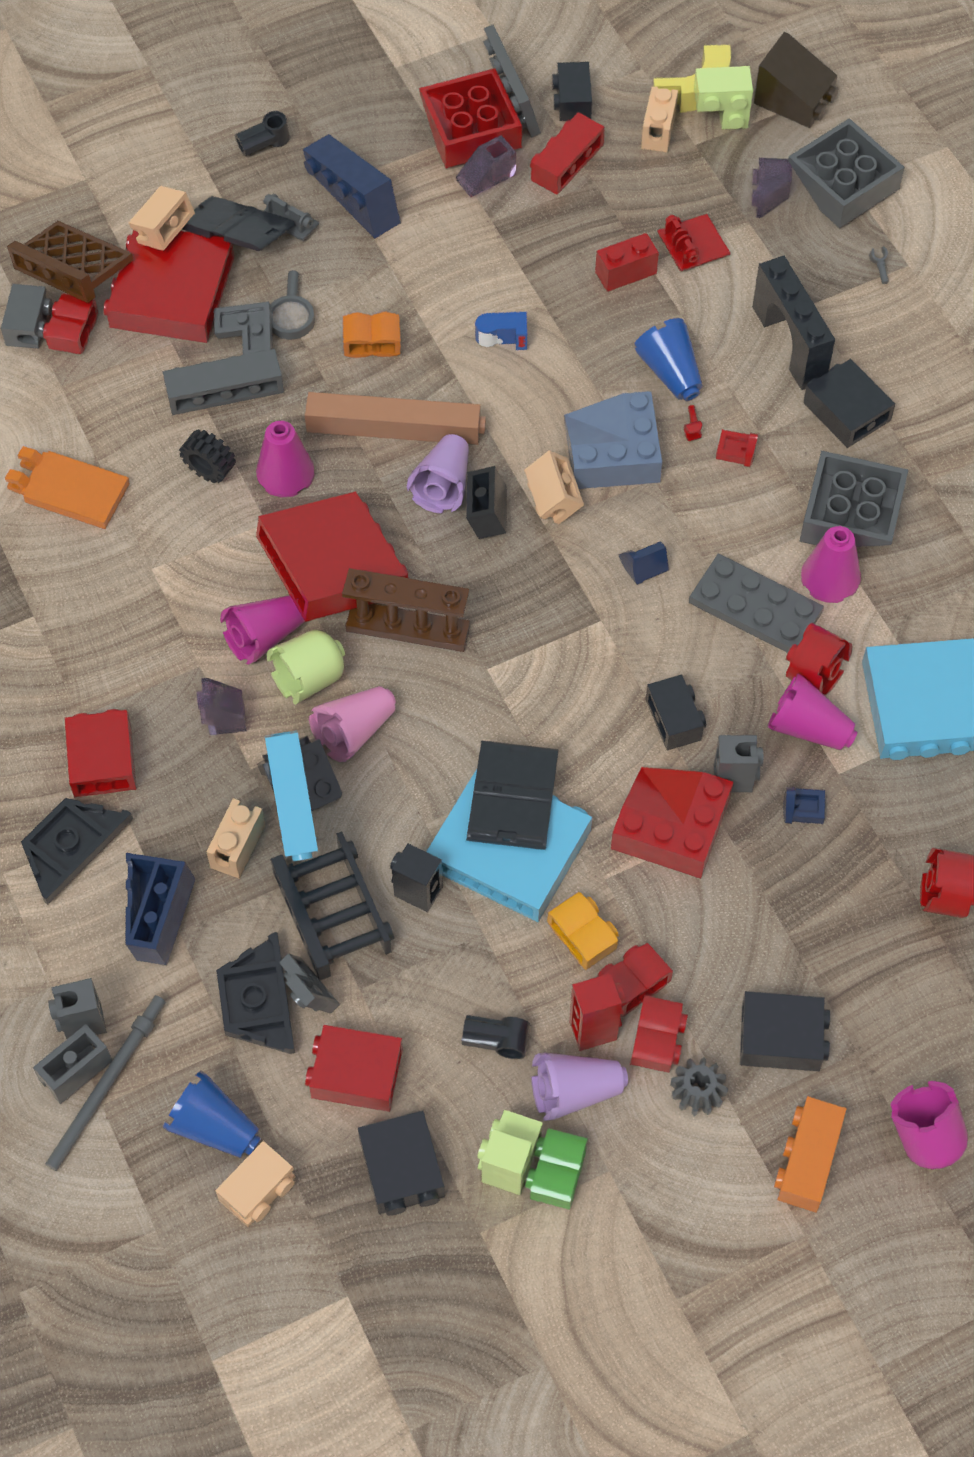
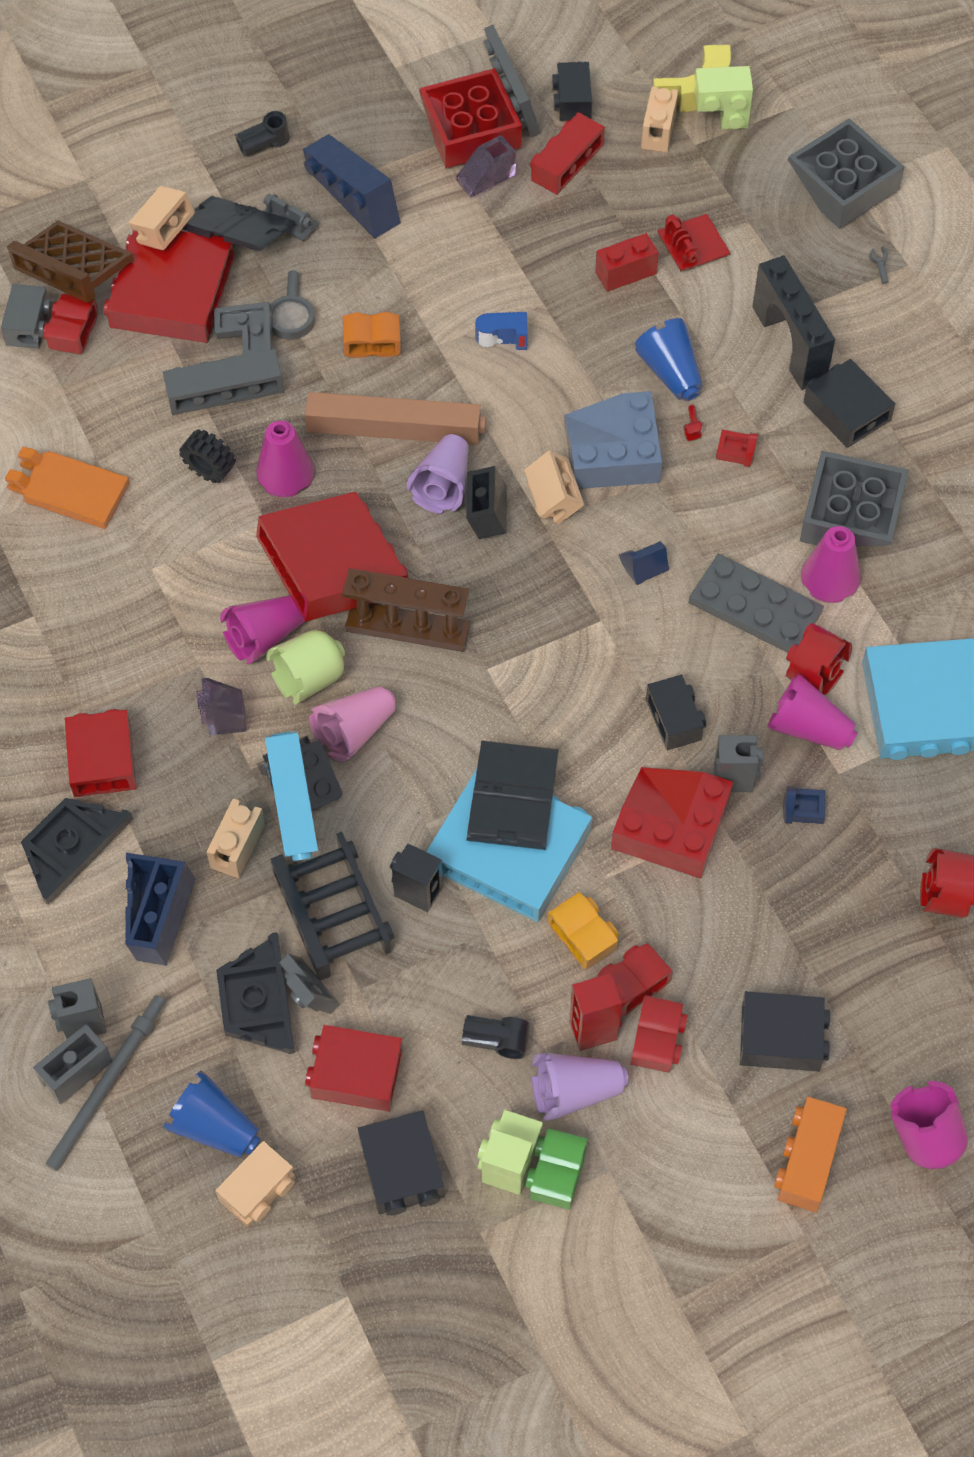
dark grey gear [670,1057,728,1116] -> none
clear purple slope [751,157,792,218] -> none
dark brown slope [754,32,838,128] -> none

